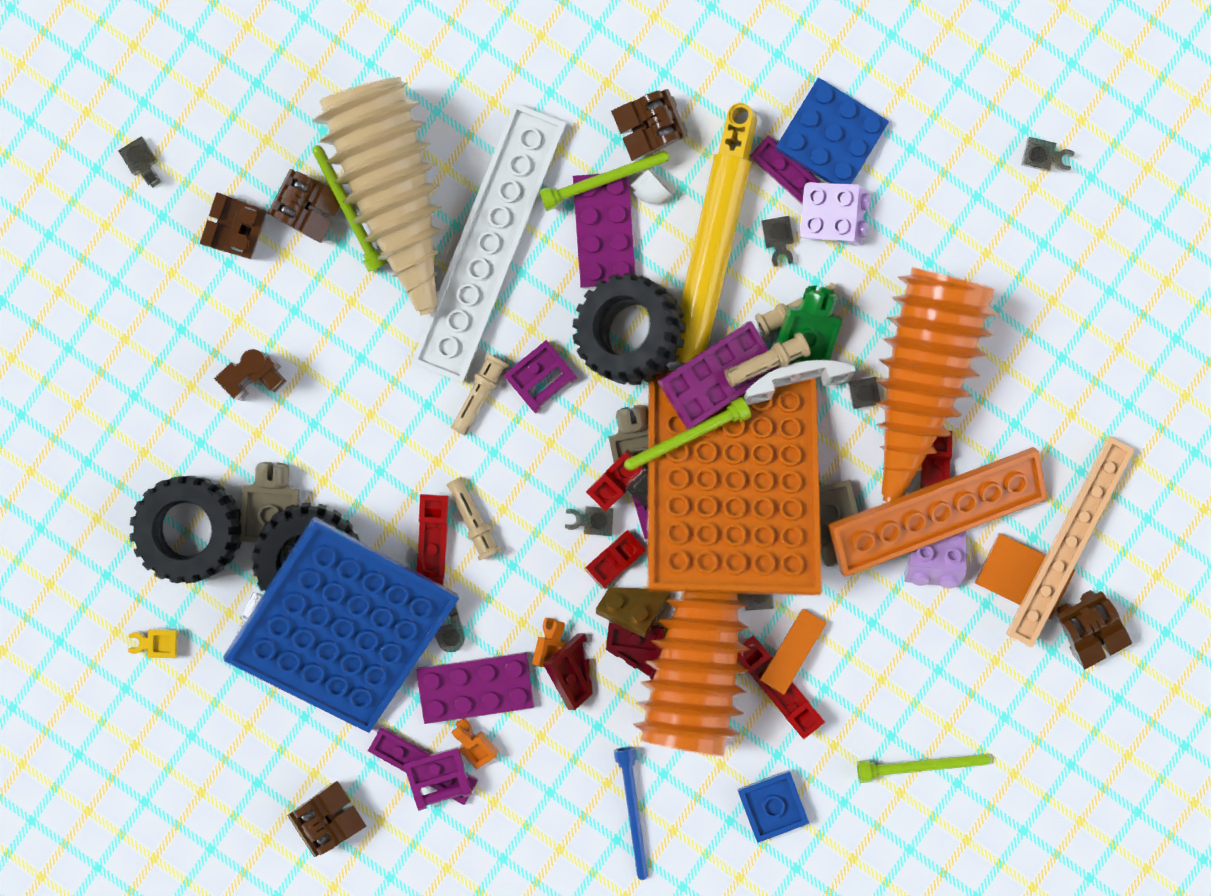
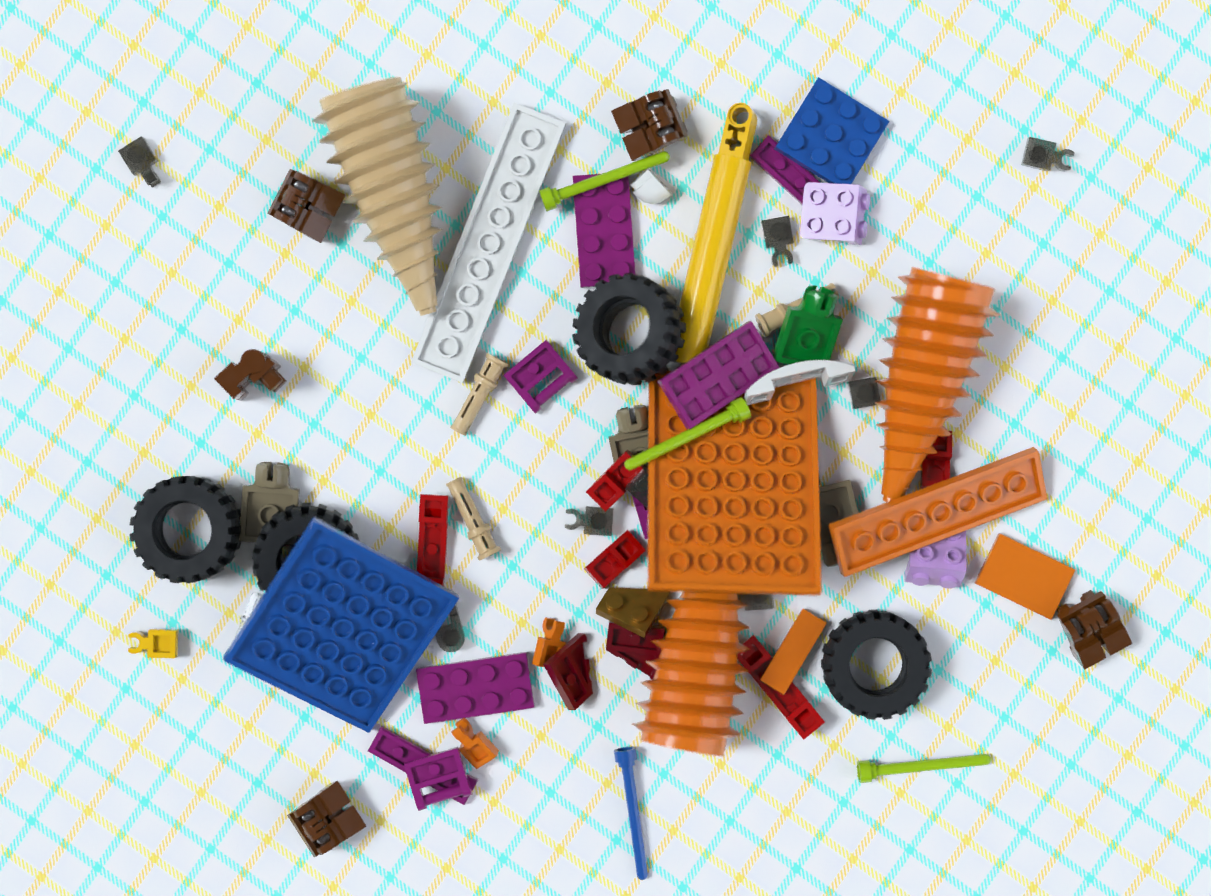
reddish brown hips [199,192,268,260] -> none
lime piece [312,145,388,272] -> none
tan pin [724,332,810,387] -> none
blue plate [737,770,810,843] -> none
light nougat plate [1005,436,1135,648] -> none
none -> black tyre [821,610,932,720]

